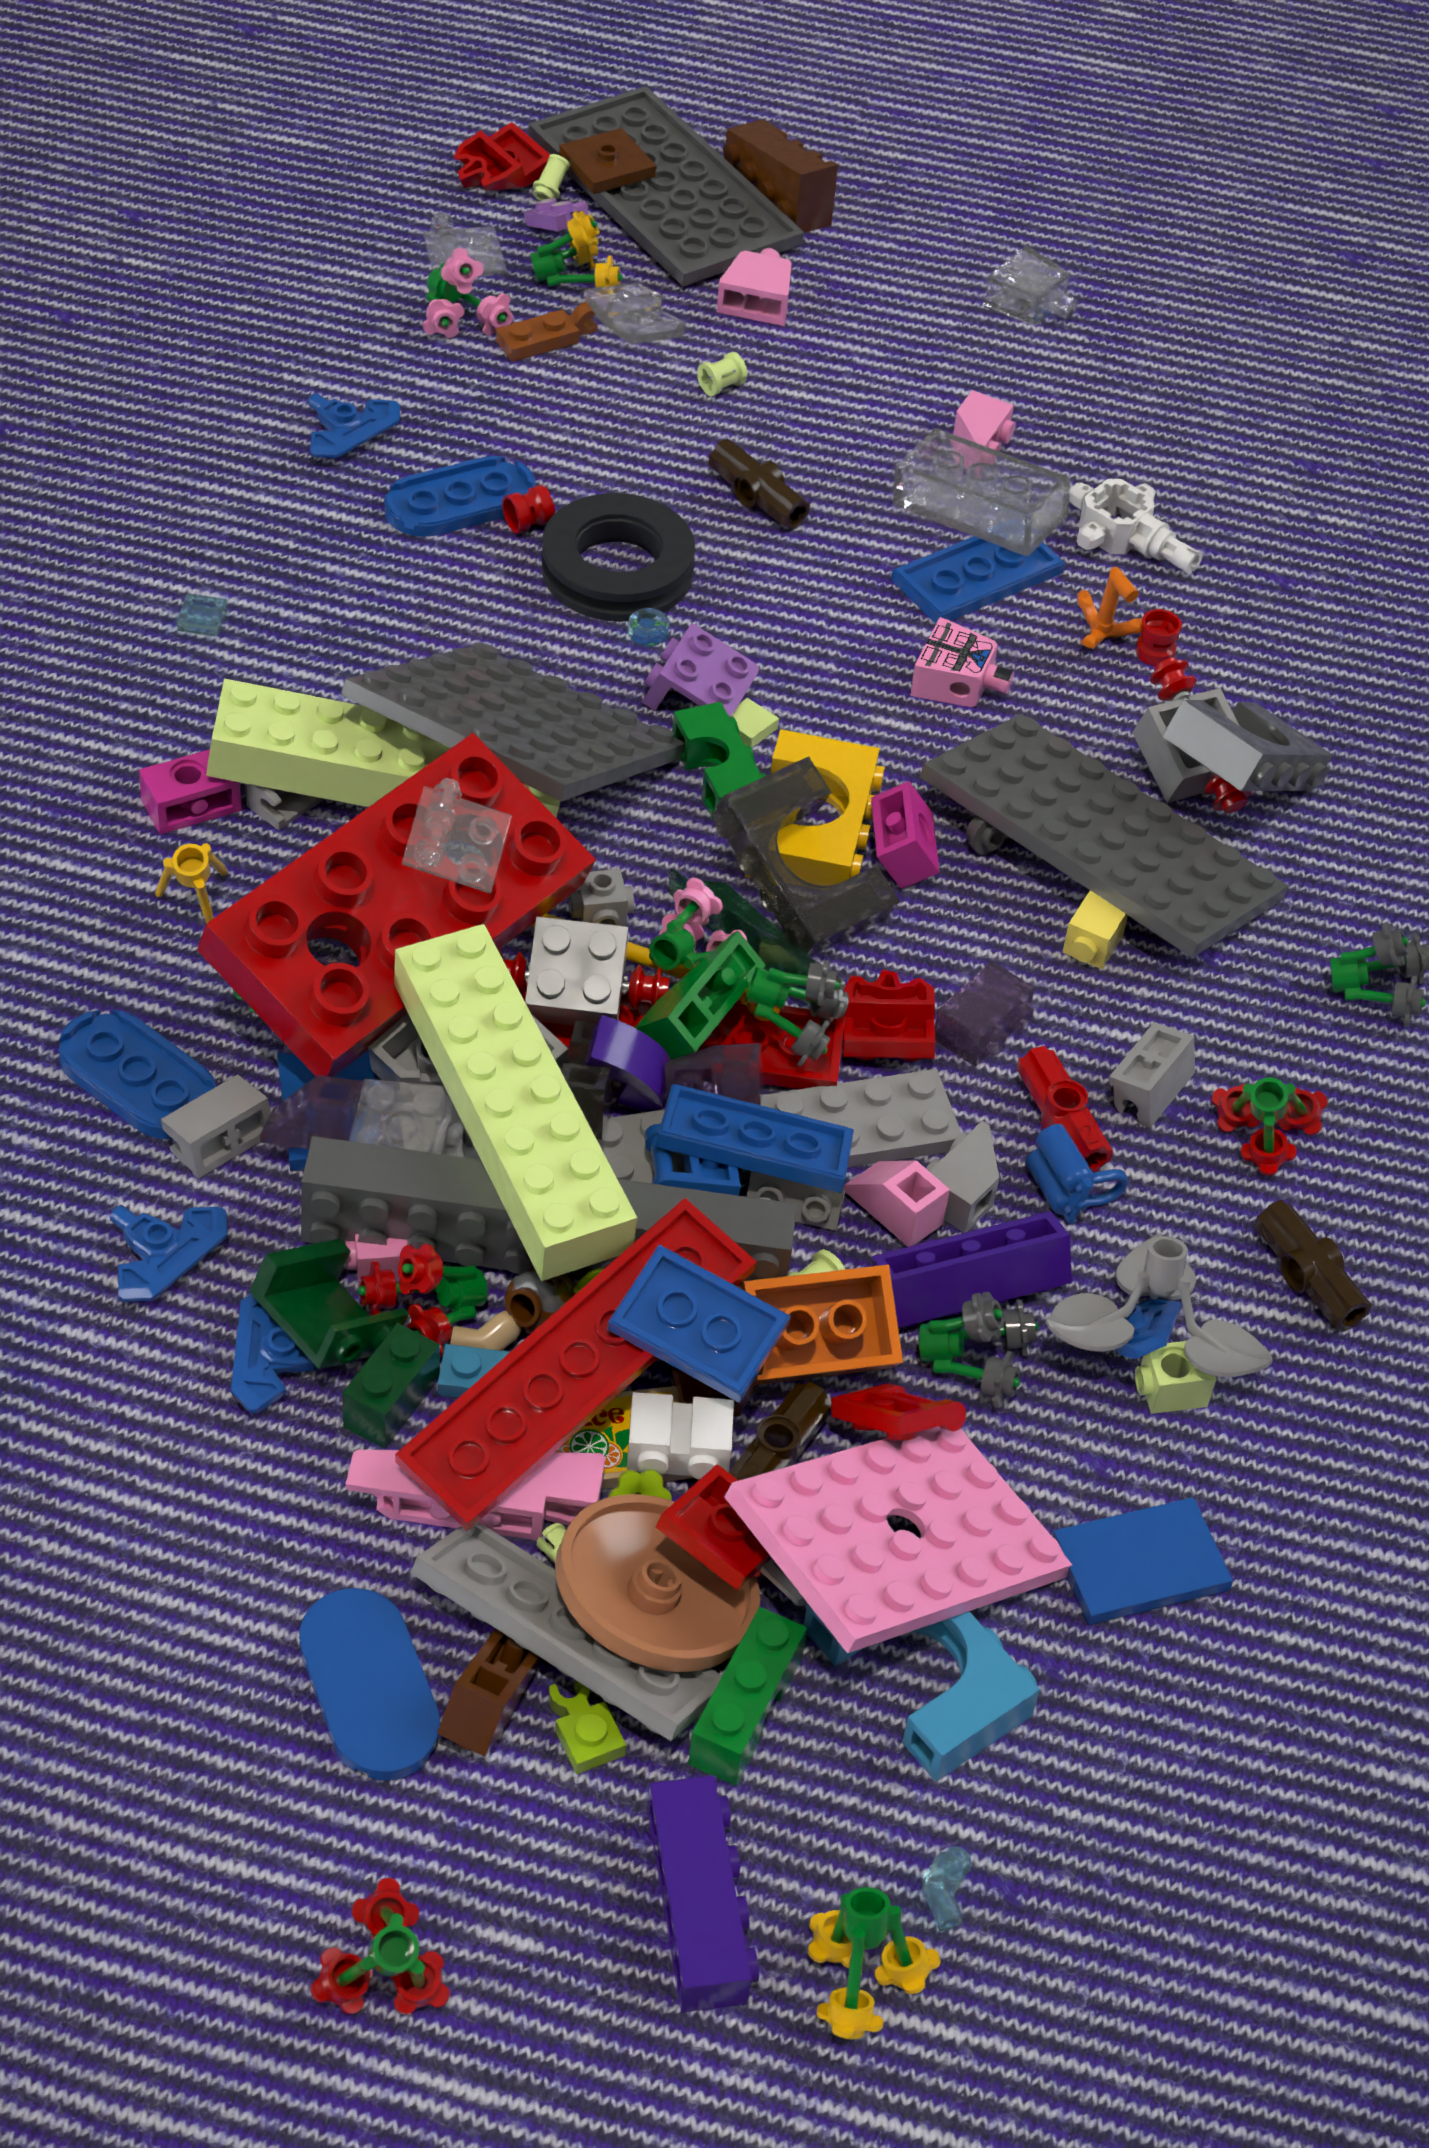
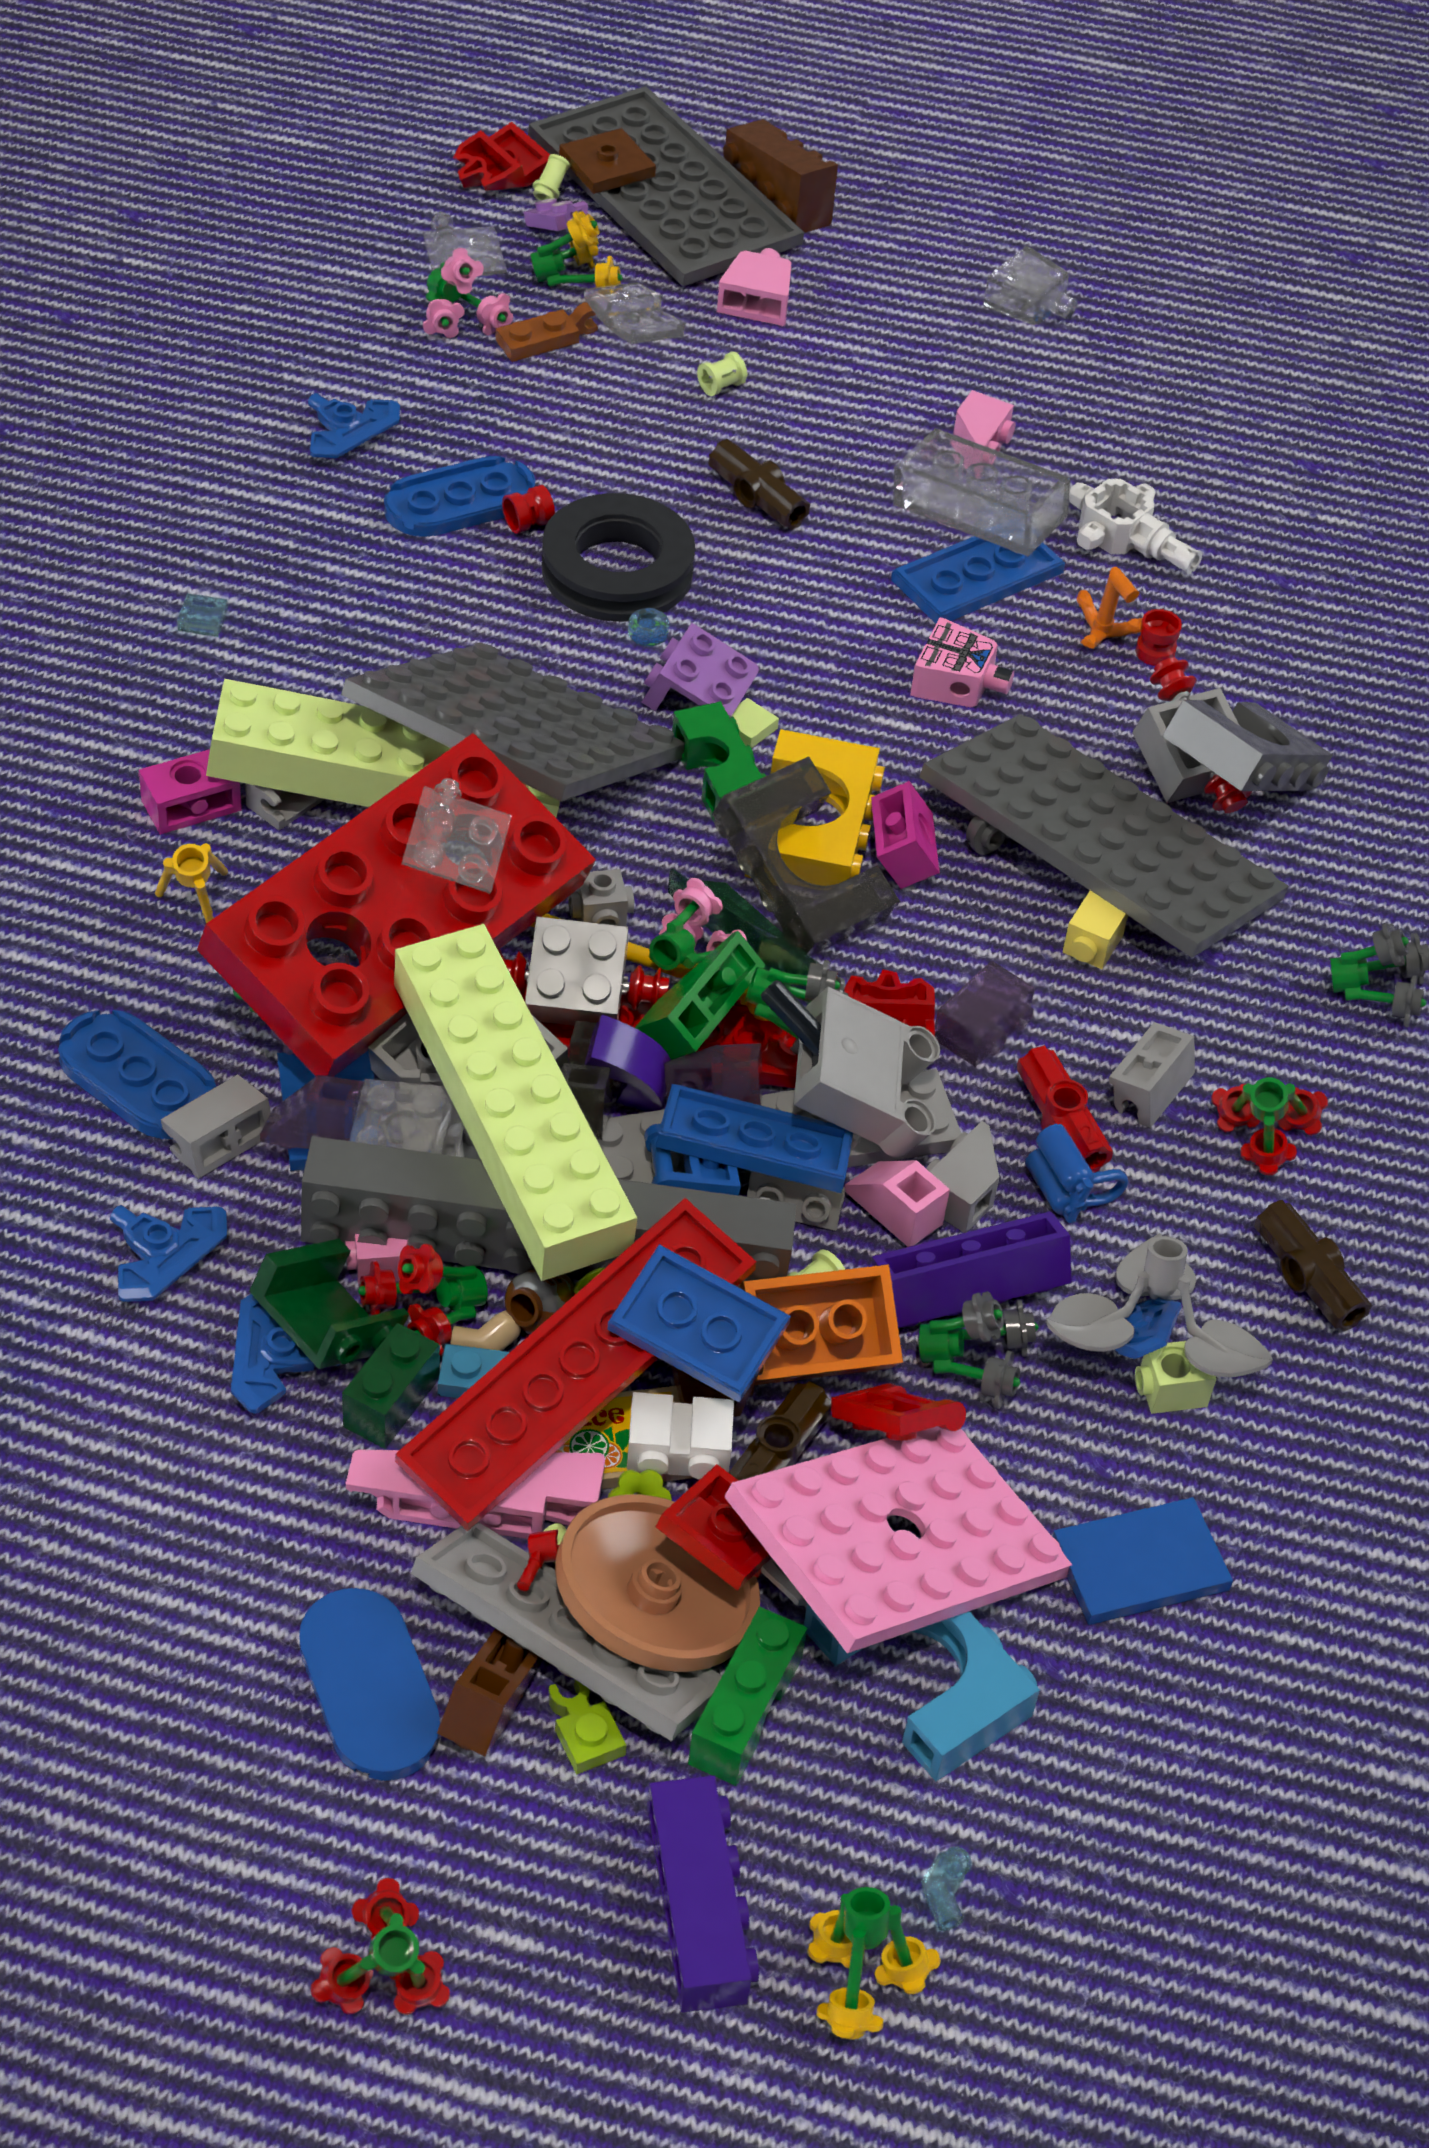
none -> red hand [517,1529,559,1591]
none -> light grey piece [761,980,940,1158]

